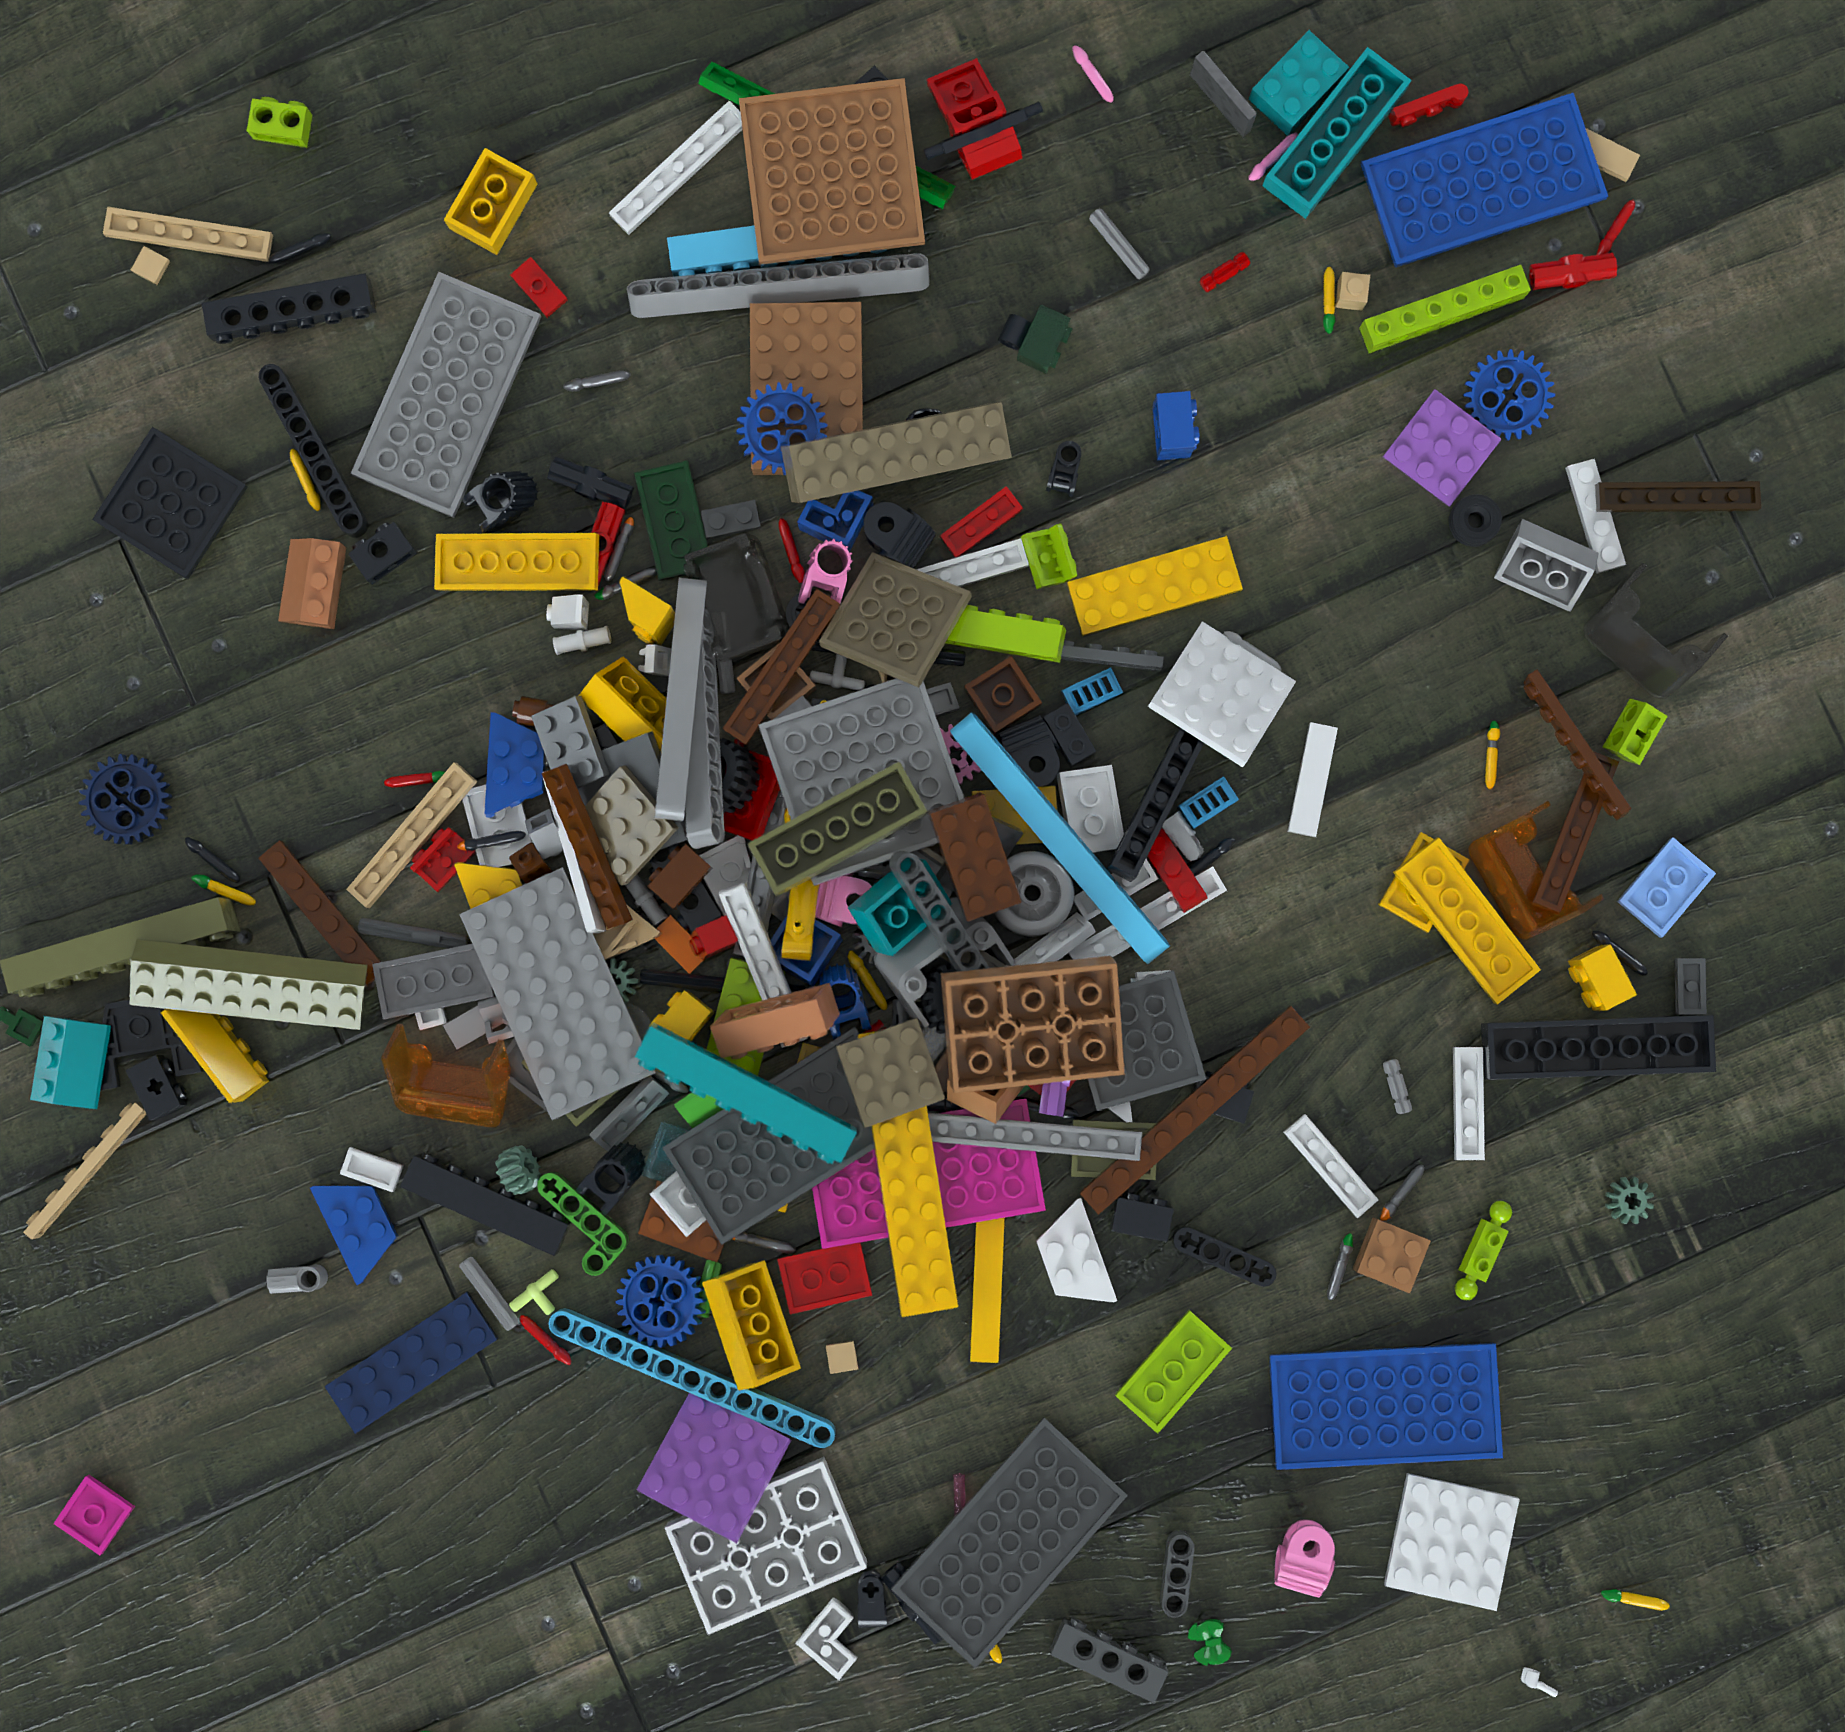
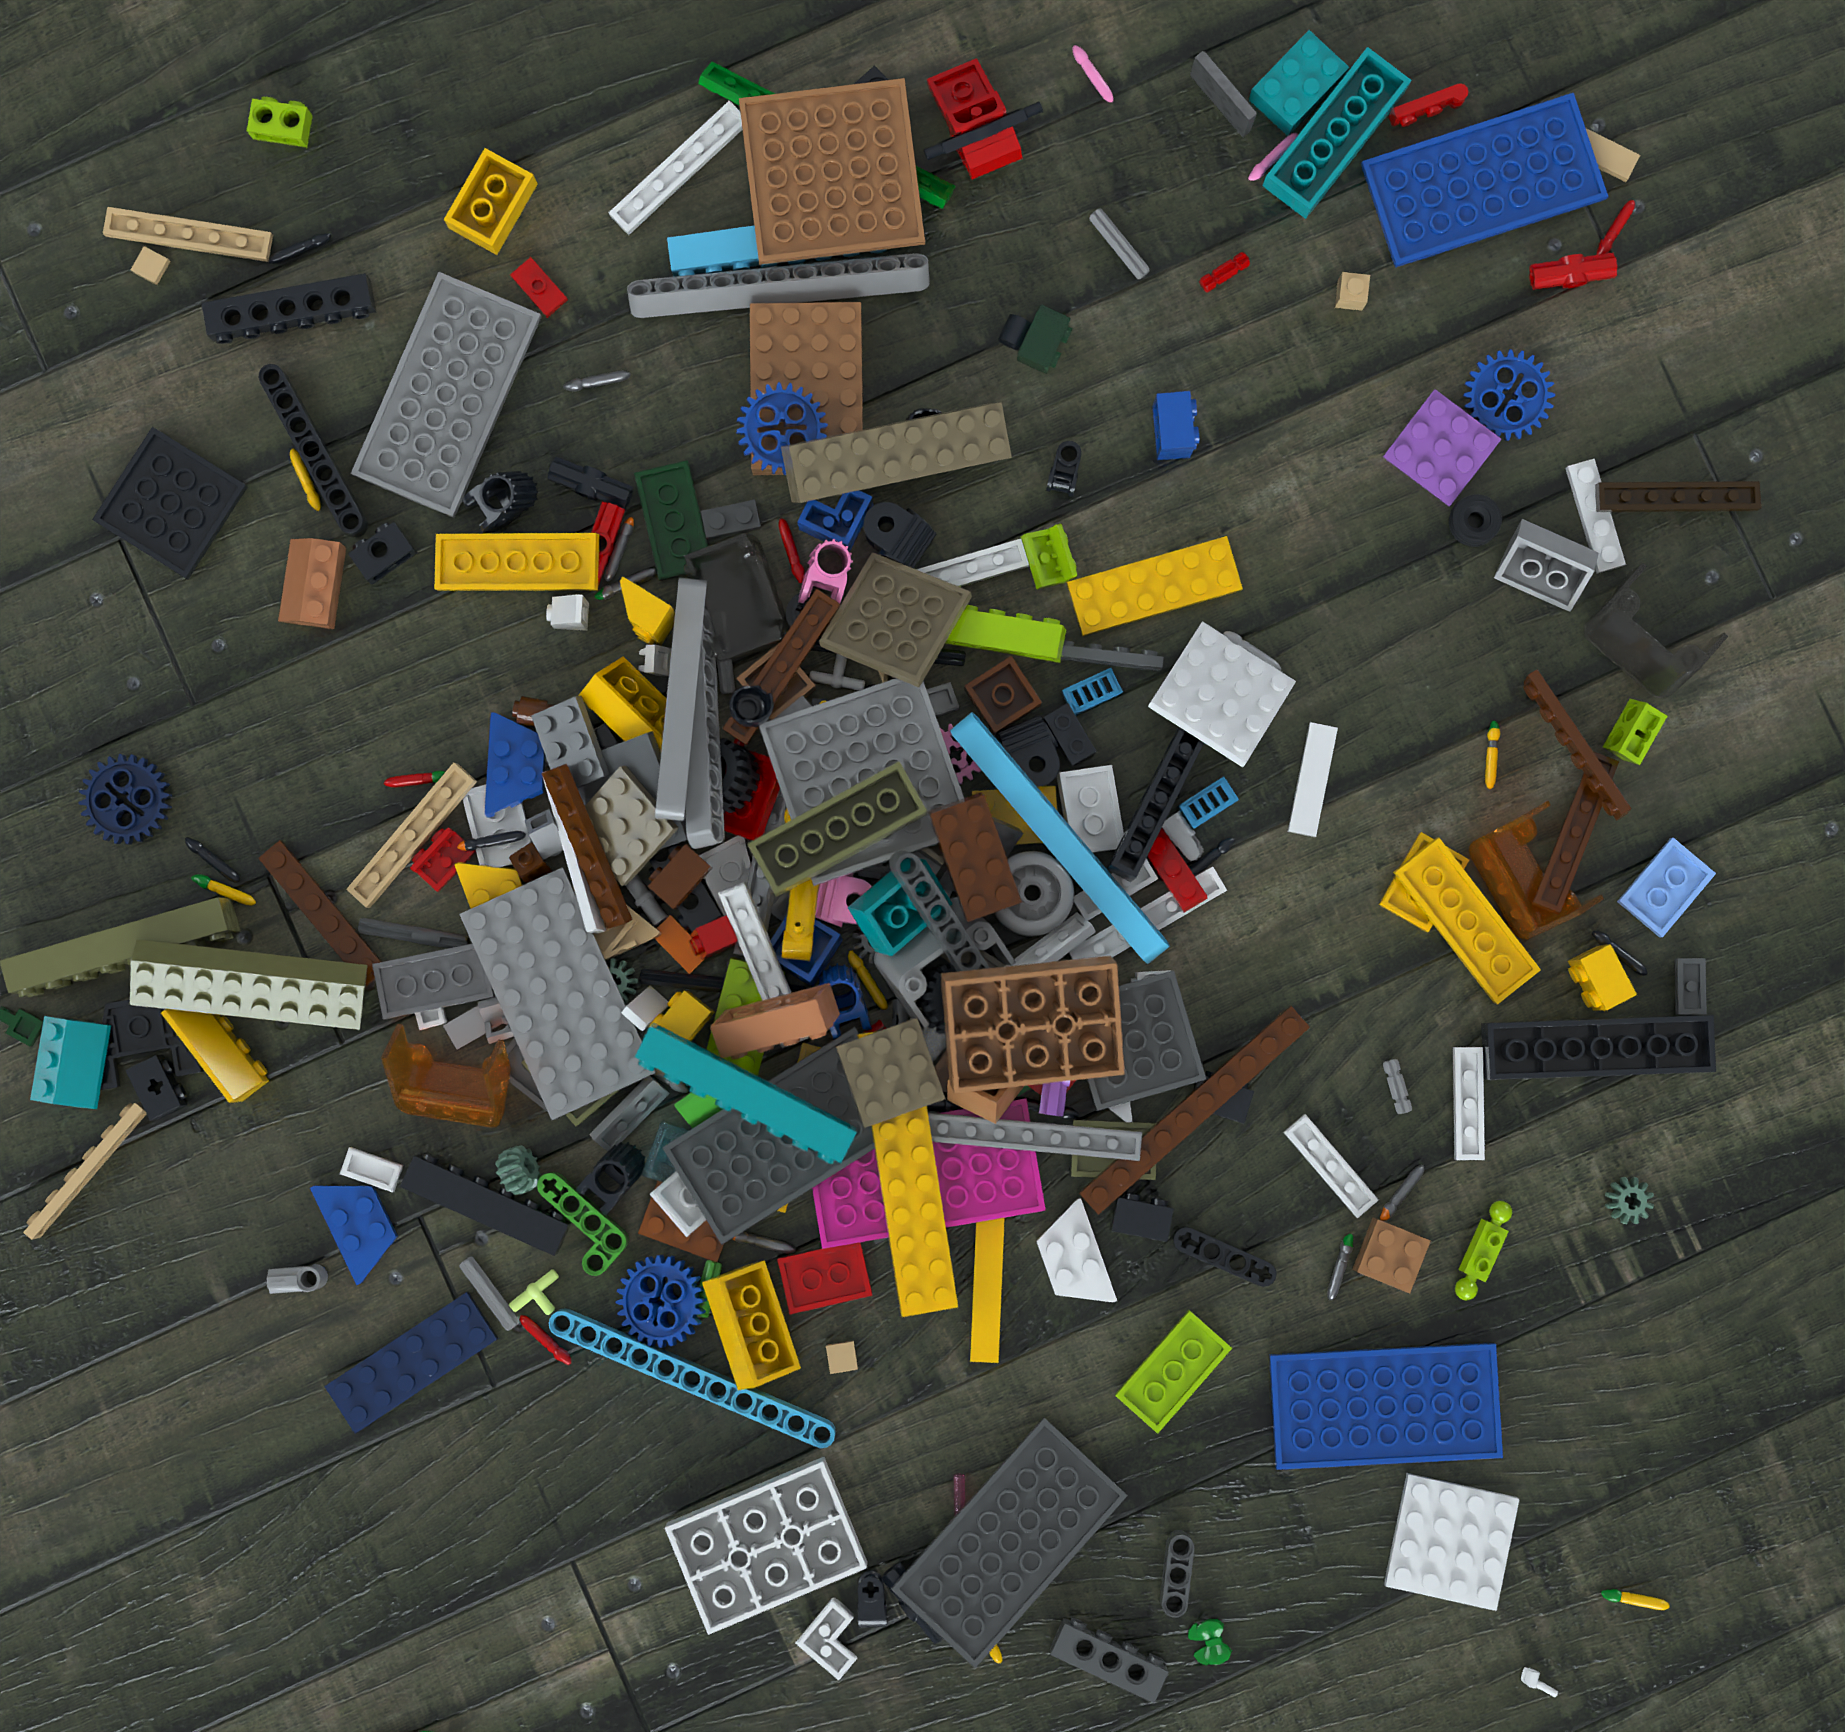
dark pink plate [53,1475,135,1555] -> none
white pin [553,626,612,655] -> none
medium lavender plate [637,1393,791,1544] -> none
red plate [940,486,1023,558] -> none
bright pink piece [1274,1520,1335,1598] -> none
yellow piece [1323,267,1336,334] -> none
lime brick [1360,265,1531,353] -> none
none -> white tile [621,986,669,1031]
none -> black hair [729,685,774,727]

